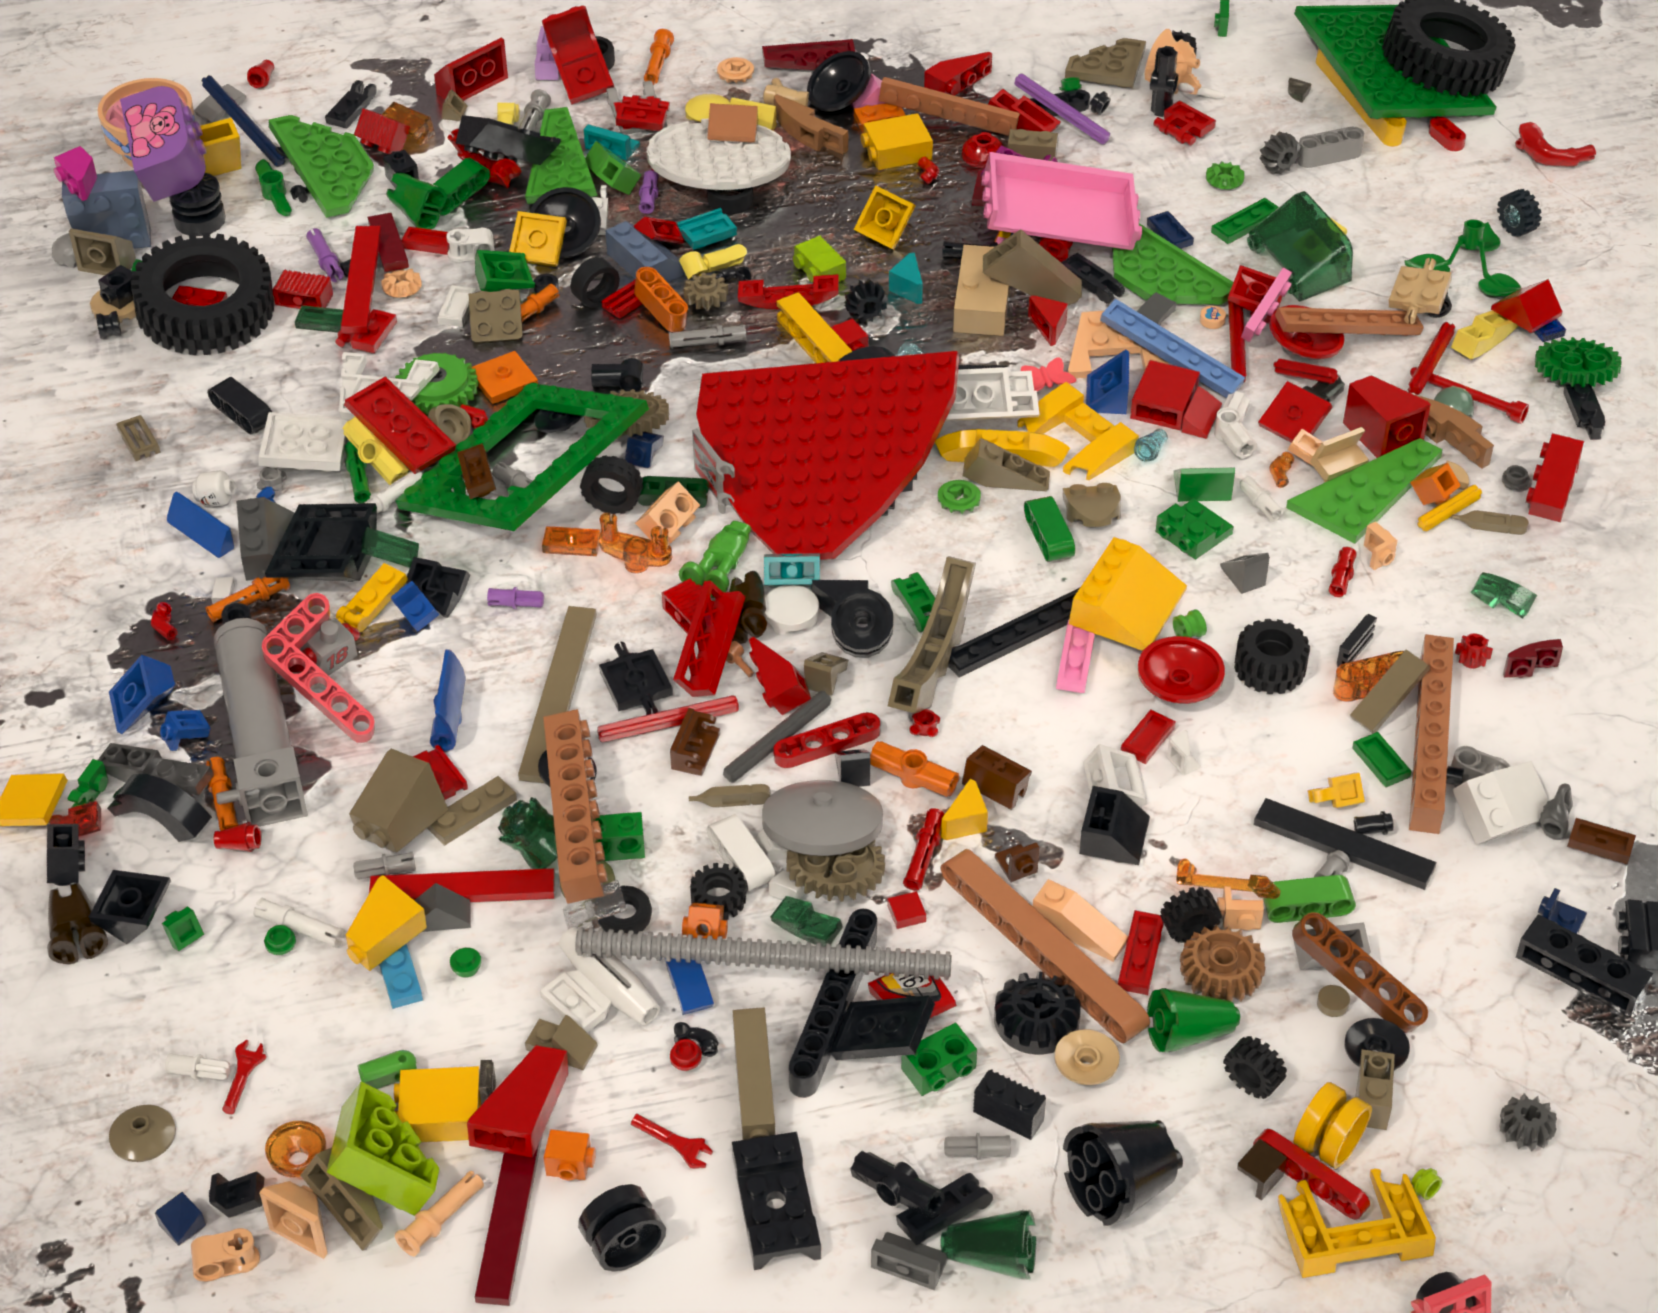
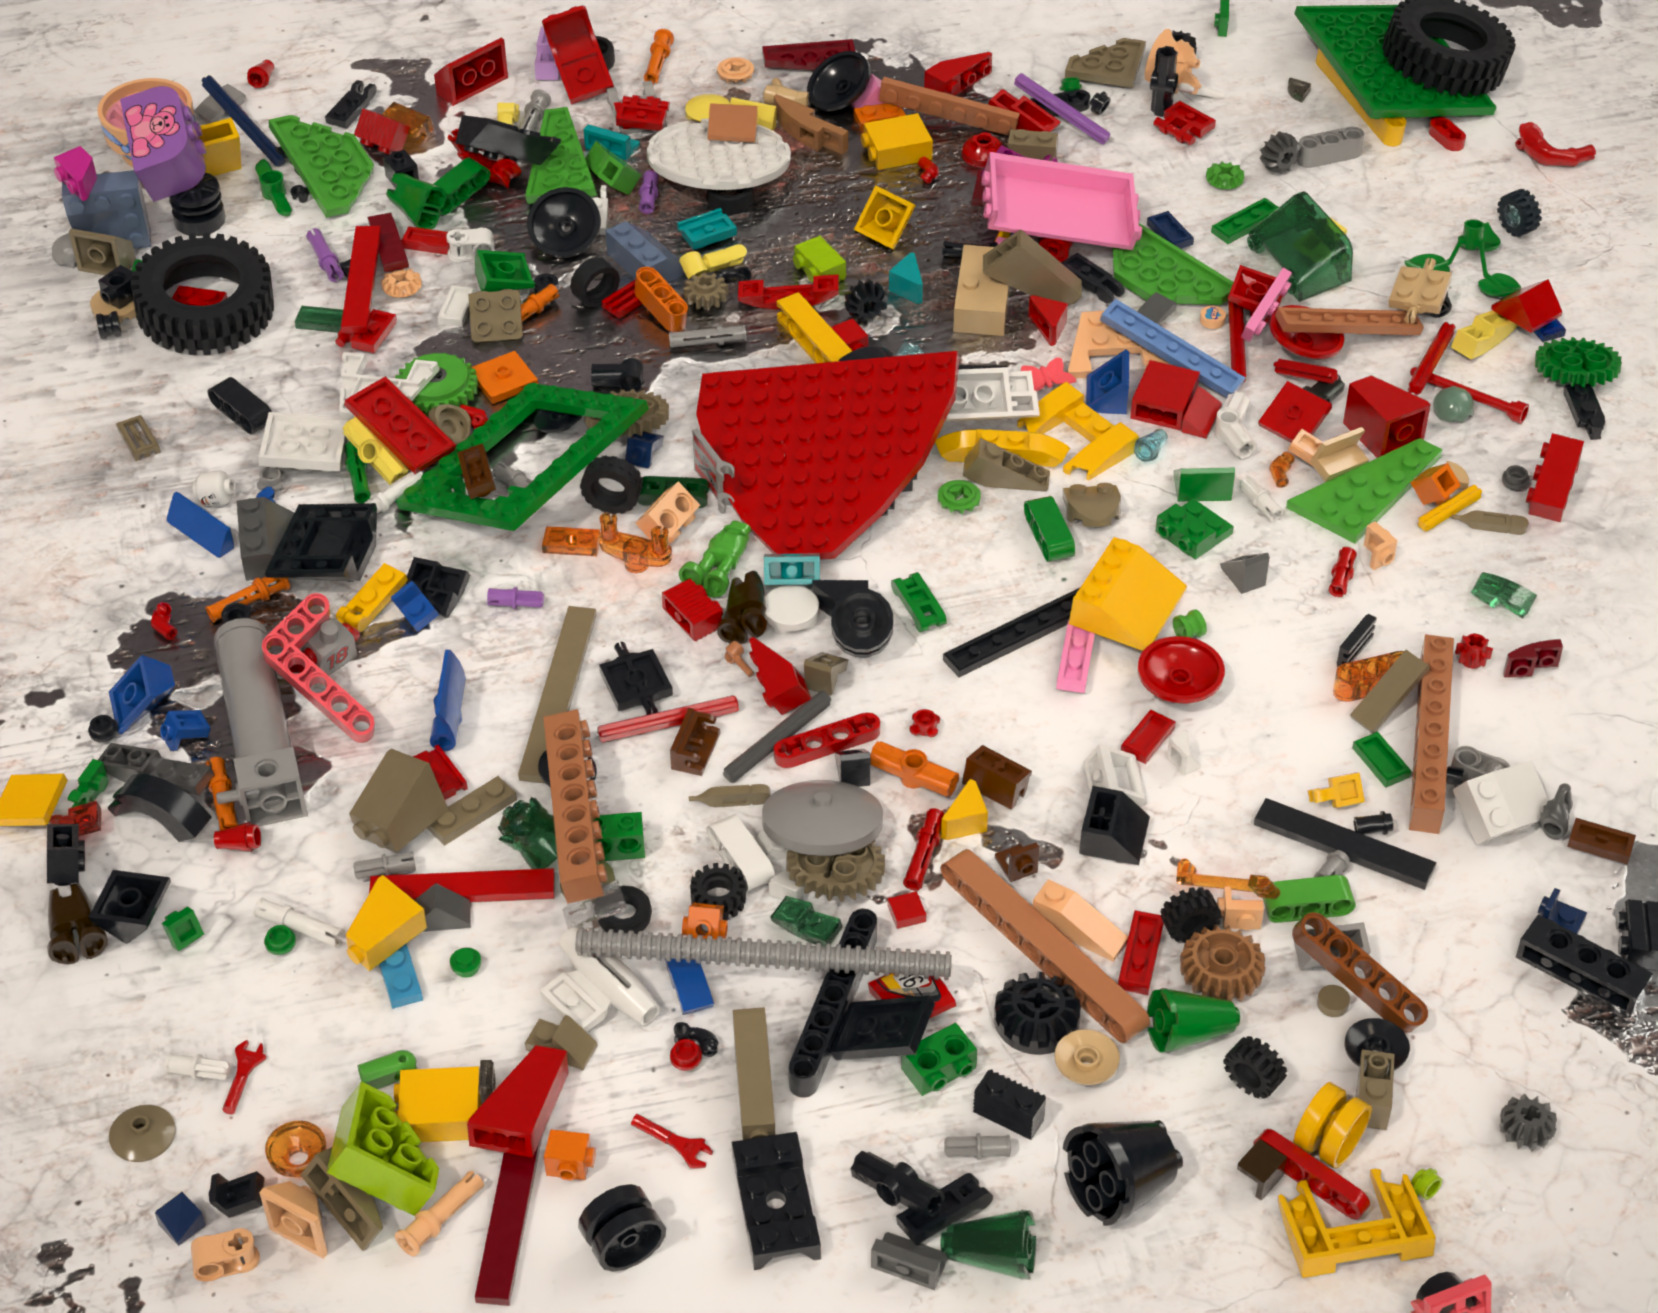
white piece [211,577,234,605] -> none
red brick [272,269,333,313] -> none
clear green tile [361,527,419,568] -> none
dark tan slope [442,90,468,121] -> none
yellow tile [509,211,567,267] -> none
red slope [634,216,684,244] -> none
red fence [673,581,745,697] -> none
dark tan arch [887,556,976,714] -> none
black tyre [1234,619,1310,694] -> none
medium nougat slope [1416,395,1494,469] -> none
none -> black plate [88,715,118,742]

